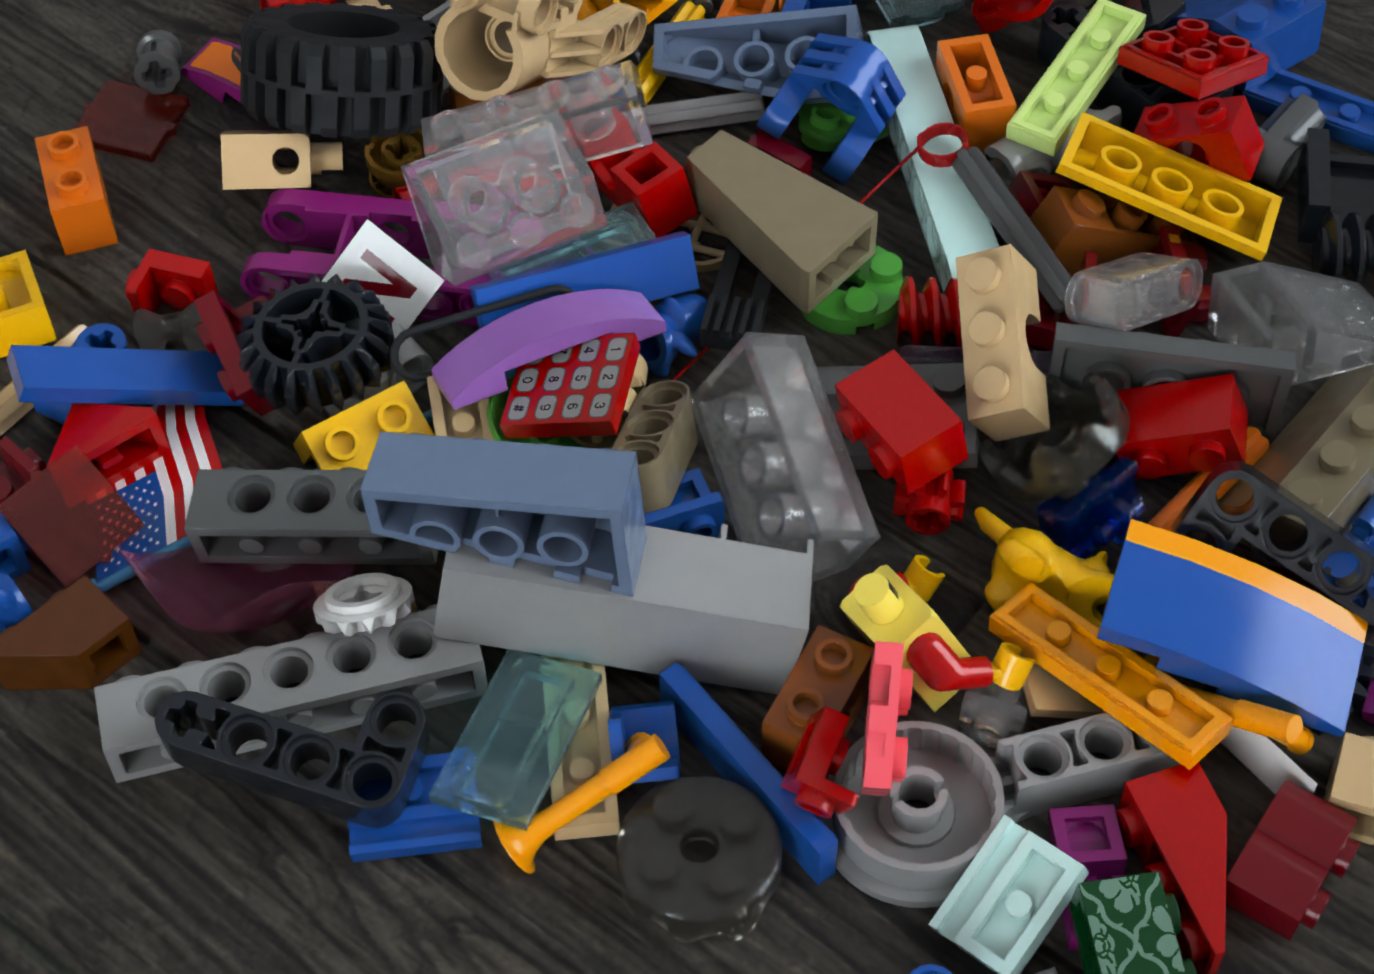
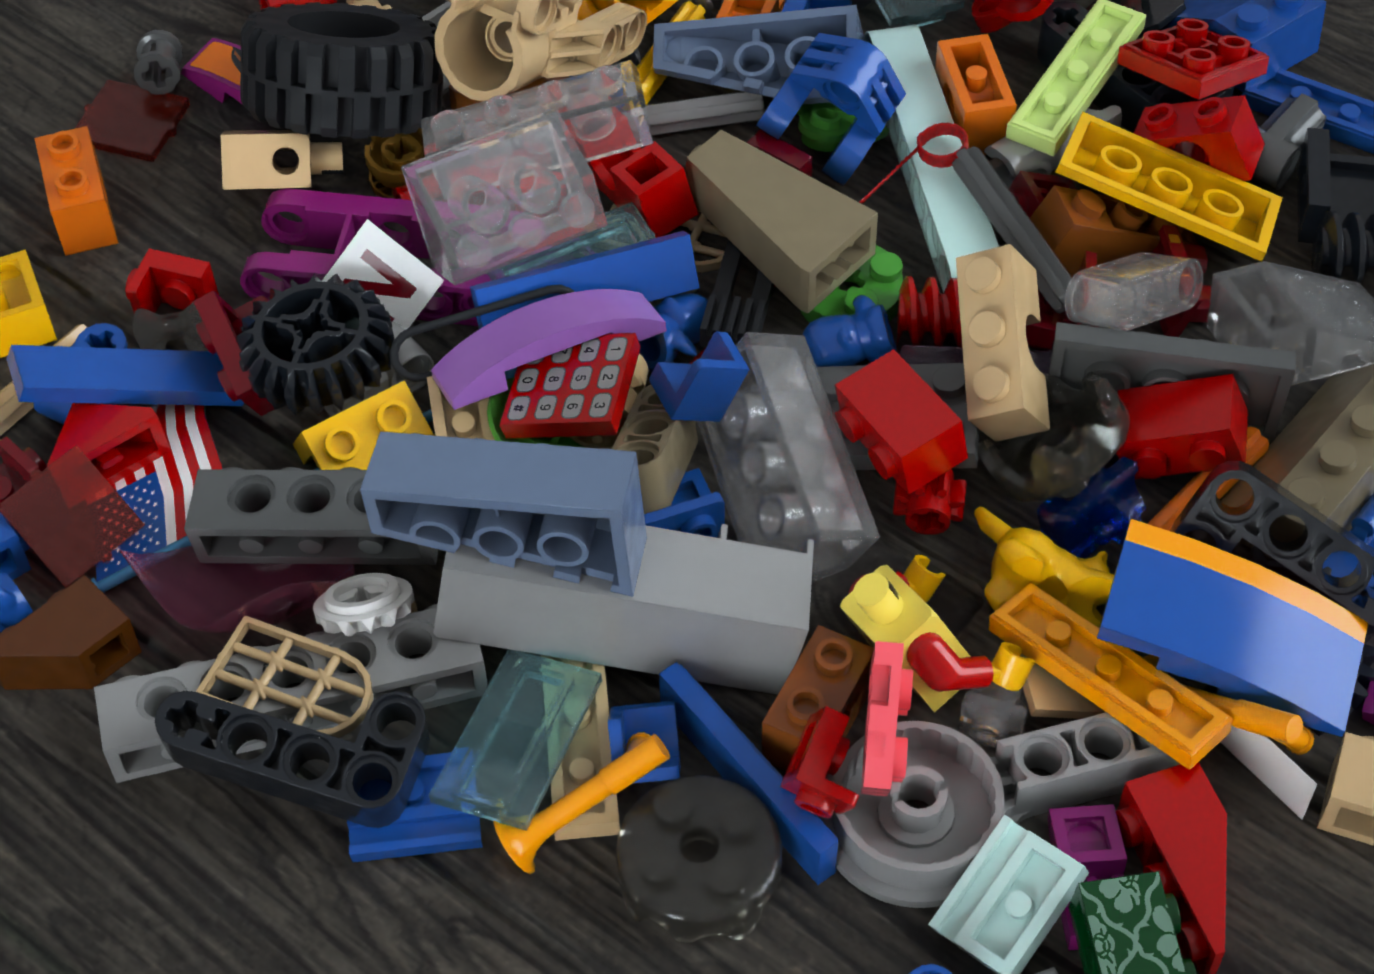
dark red brick [1226,779,1361,941] -> none
none -> tan window [196,615,373,738]
none -> blue panel [649,331,750,422]
none -> blue animal [801,295,896,367]

